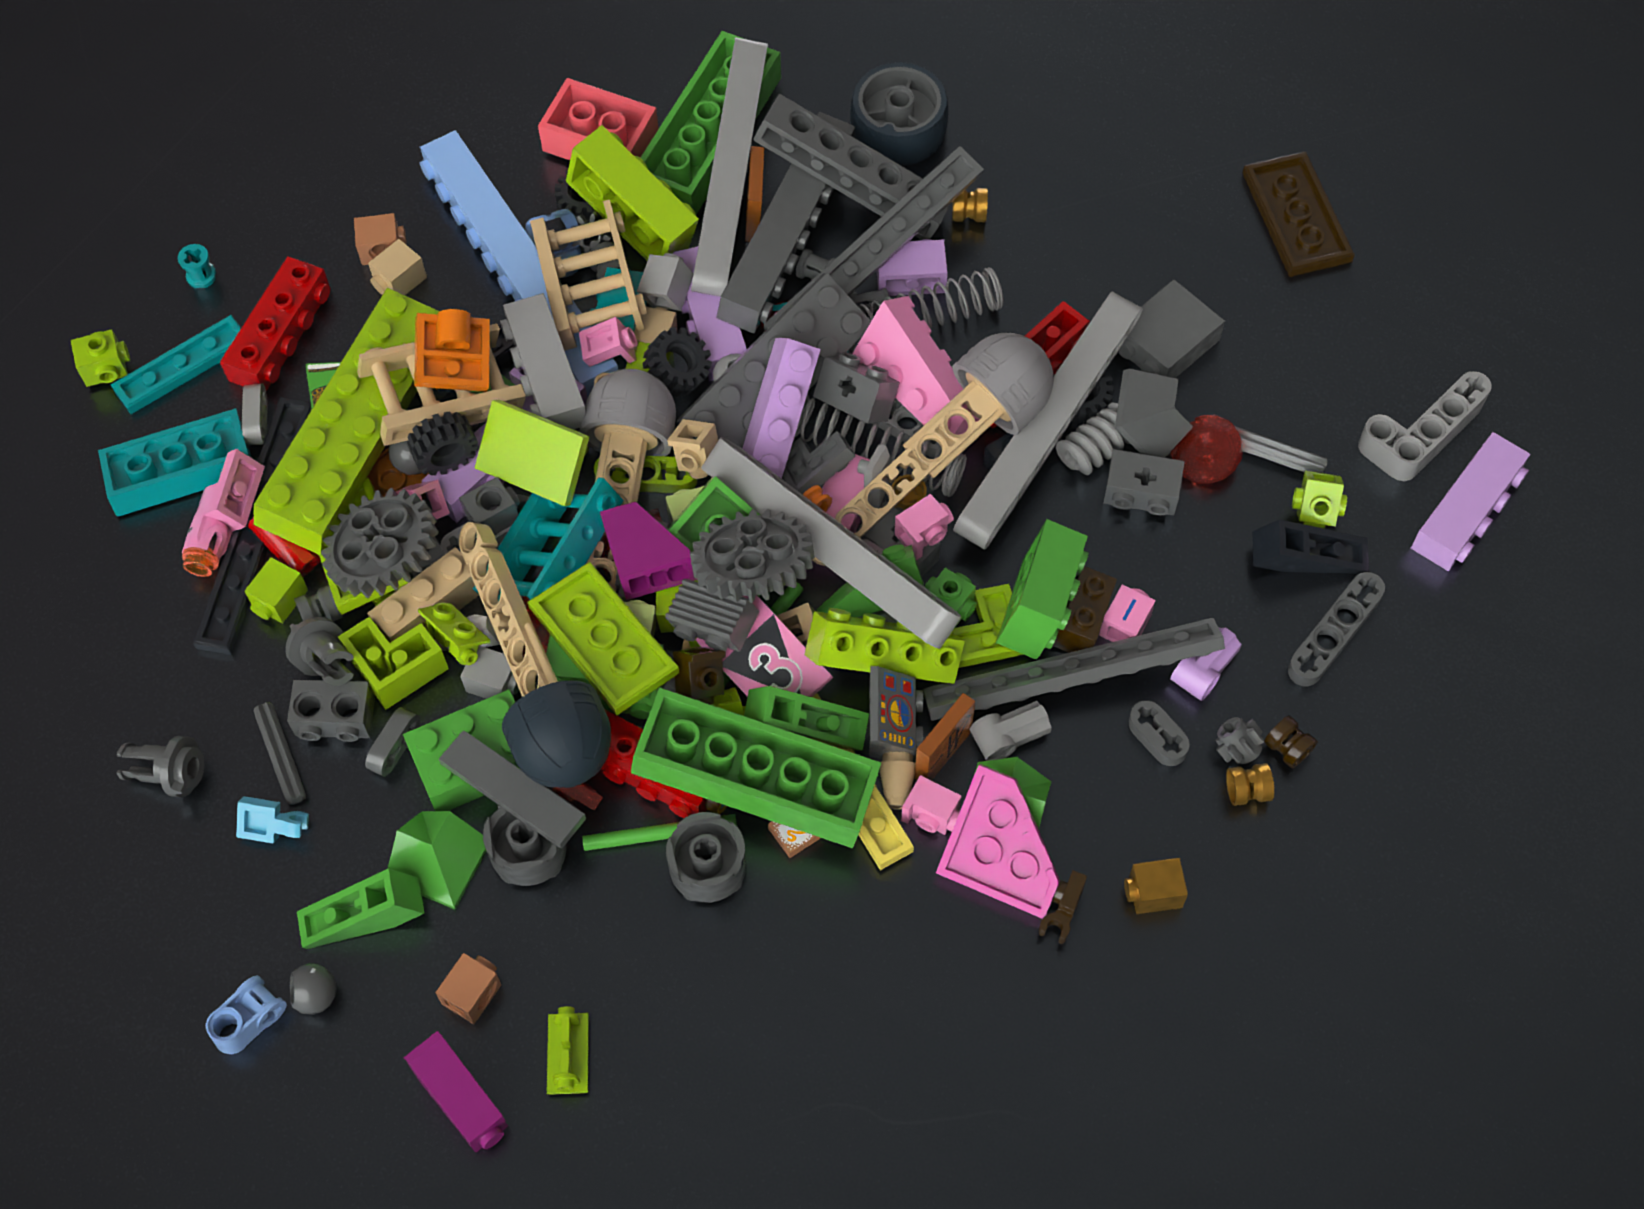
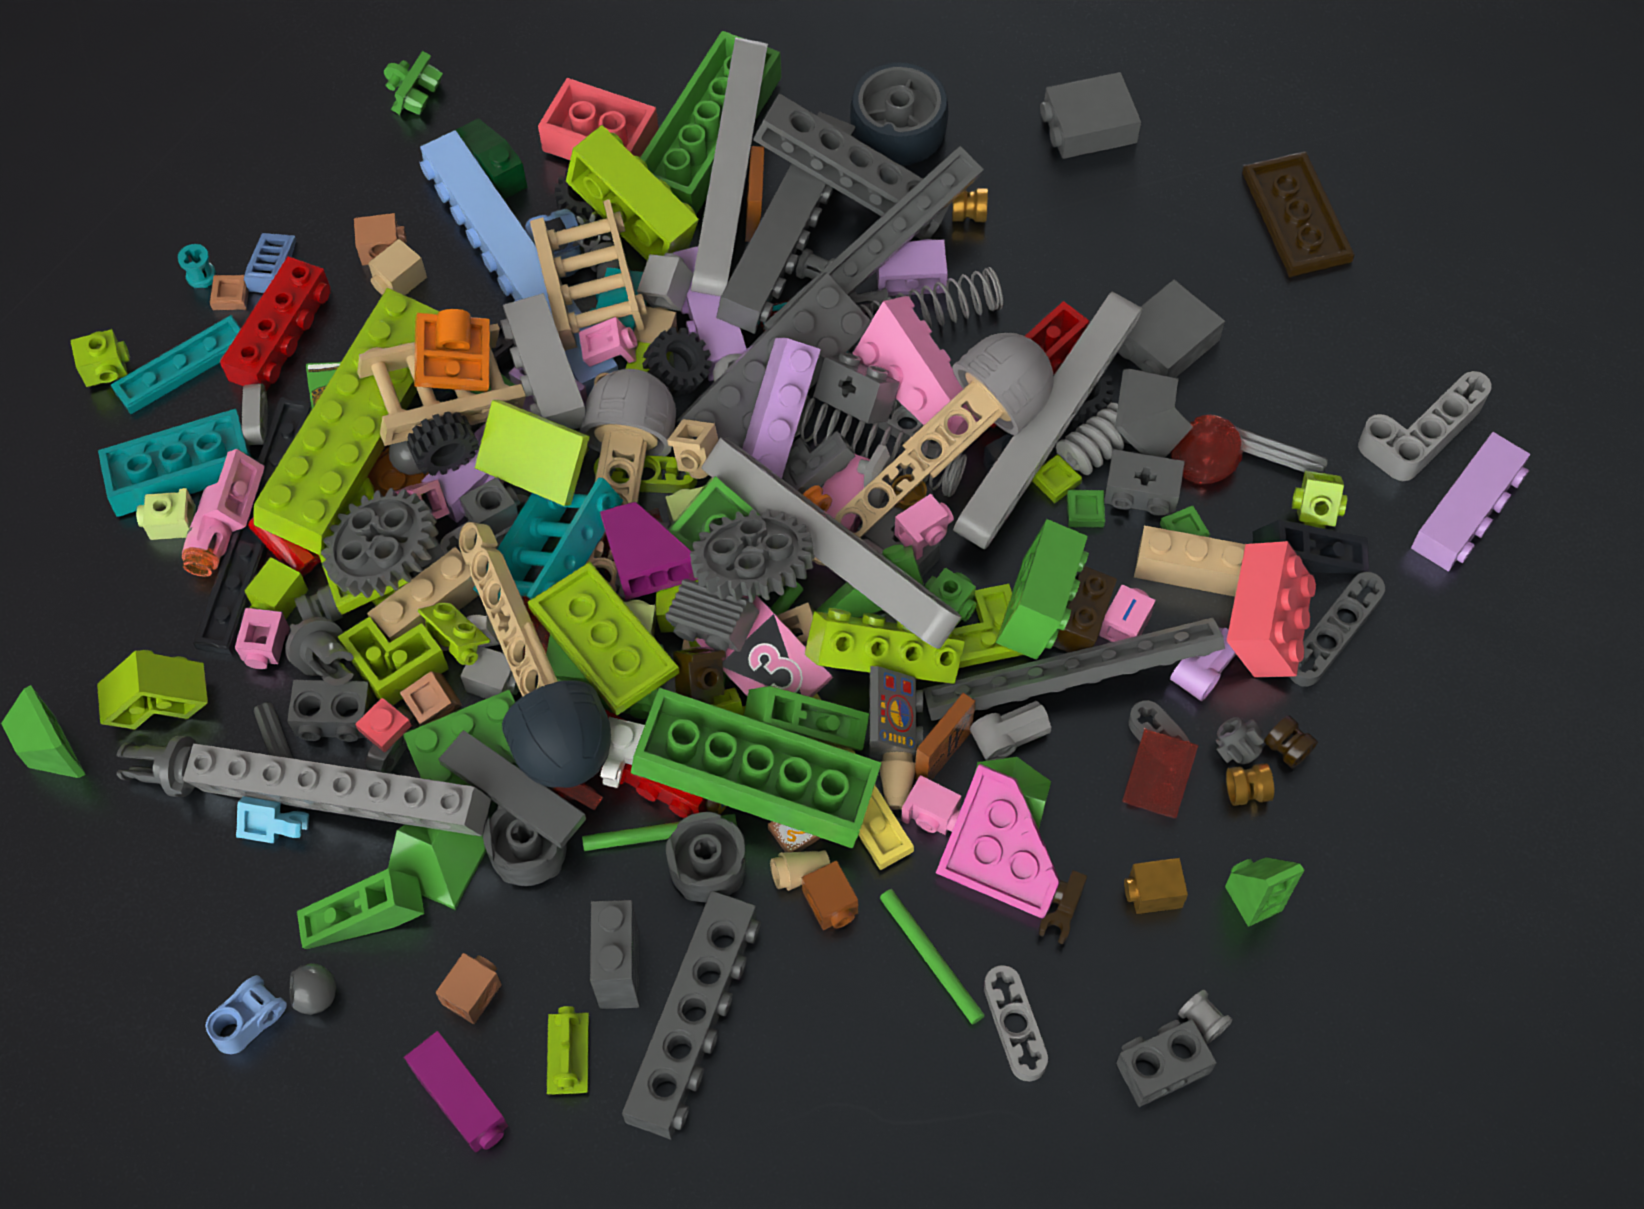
none -> bright green slope [1,685,86,778]
none -> lime brick [97,650,208,730]
none -> yellowish green brick [136,488,196,540]
none -> light grey brick [183,743,491,836]
none -> nougat tile [210,275,249,310]
none -> bright pink brick [235,608,290,669]
none -> medium blue slope [244,233,296,293]
none -> coral plate [355,698,412,753]
none -> bright green hips [384,51,443,115]
none -> nougat brick [400,671,462,725]
none -> dark green slope [456,118,528,200]
none -> dark grey brick [590,900,640,1009]
none -> white plate [601,717,645,788]
none -> dark grey brick [622,891,761,1139]
none -> tan cone [770,850,830,891]
none -> dark orange brick [801,860,858,930]
none -> bright green bar [880,889,985,1025]
none -> light grey beam [984,965,1048,1081]
none -> lime tile [1032,454,1082,503]
none -> dark grey brick [1040,72,1141,159]
none -> bright green tile [1067,490,1105,528]
none -> dark grey brick [1116,1019,1216,1107]
none -> clear red plate [1122,729,1198,819]
none -> tan brick [1134,525,1246,597]
none -> bright green tile [1160,506,1210,537]
none -> light grey bush [1178,990,1232,1044]
none -> bright green slope [1225,857,1304,927]
none -> coral brick [1227,541,1316,677]

